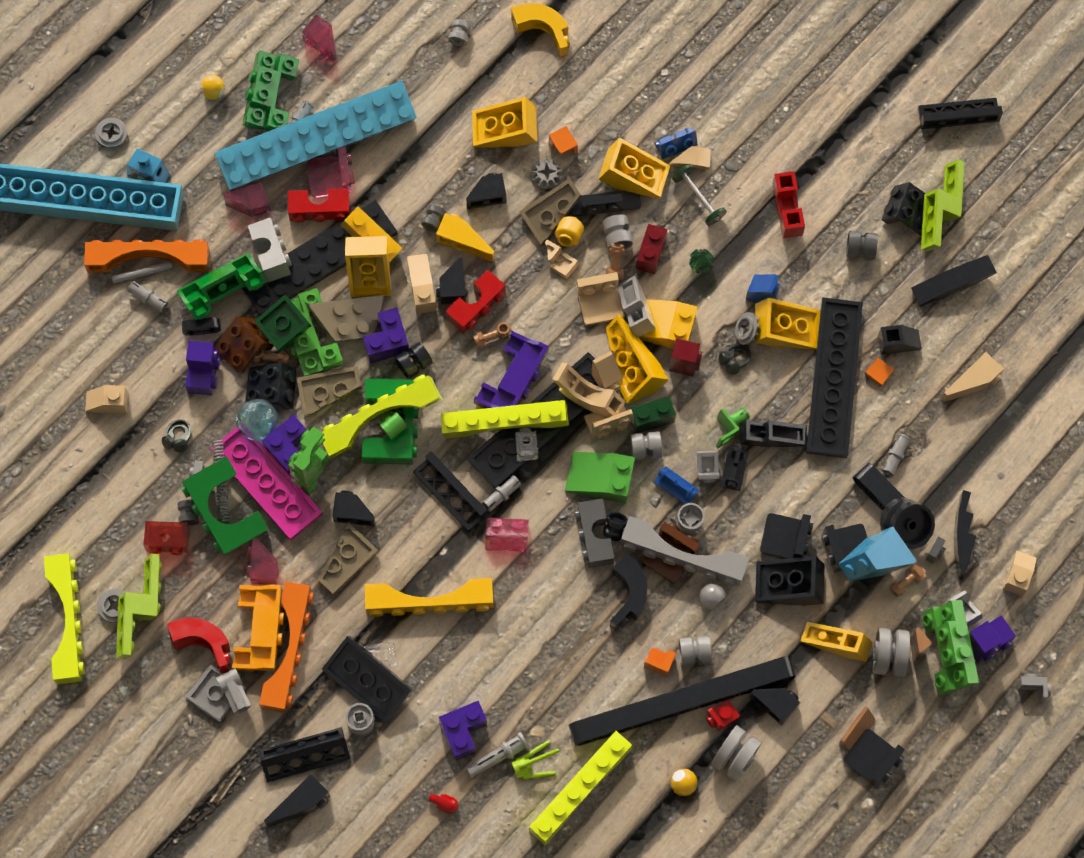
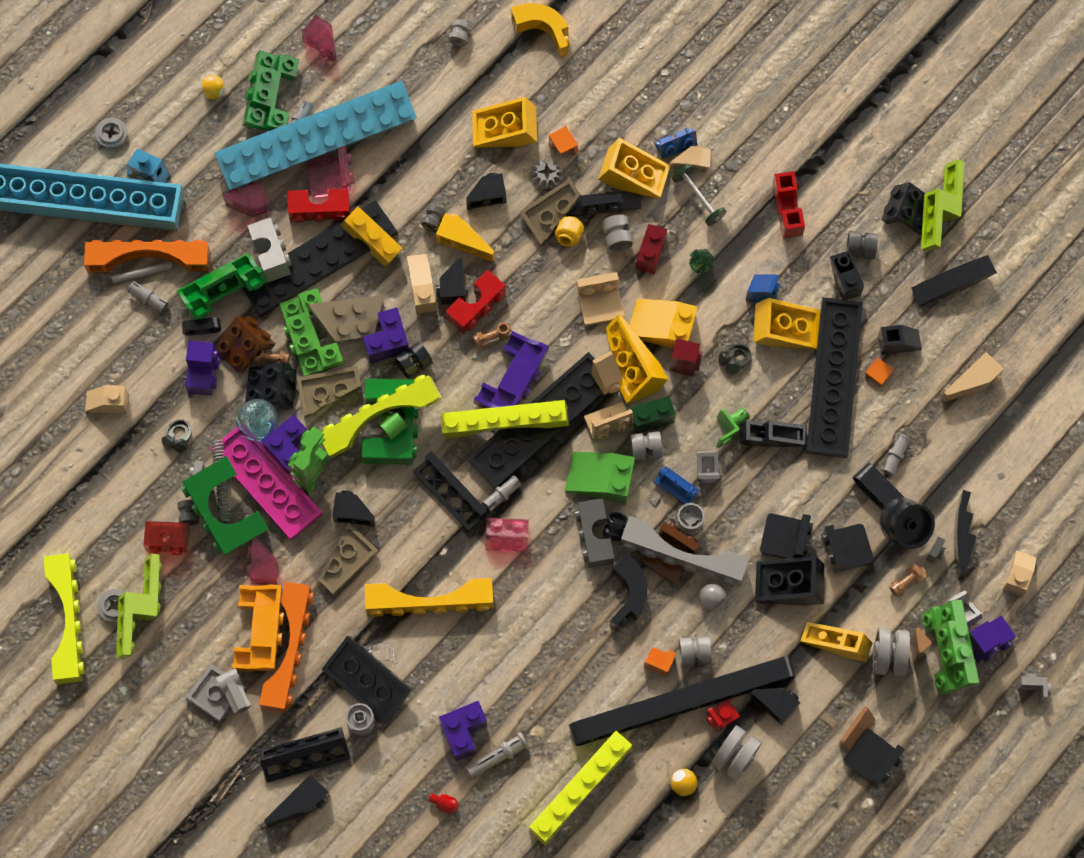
arch [167,618,231,675] -> none
dark green plate [254,294,312,353] -> none
yellow slope [345,236,391,298] -> none
lime plant [512,741,560,781] -> none
clear brick [515,428,538,461] -> none
tan slope [545,240,579,279] -> none
tan arch [552,362,626,417] -> none
medium nougat bar [606,243,625,281] -> none
light grey slope [618,276,656,338] -> none
black hinge [720,446,749,491] -> none
light grey gear [735,312,760,345] -> none
dark azure slope [838,526,917,581] -> none
black fence [918,98,1003,130] -> none
none -> black slope [830,250,864,300]

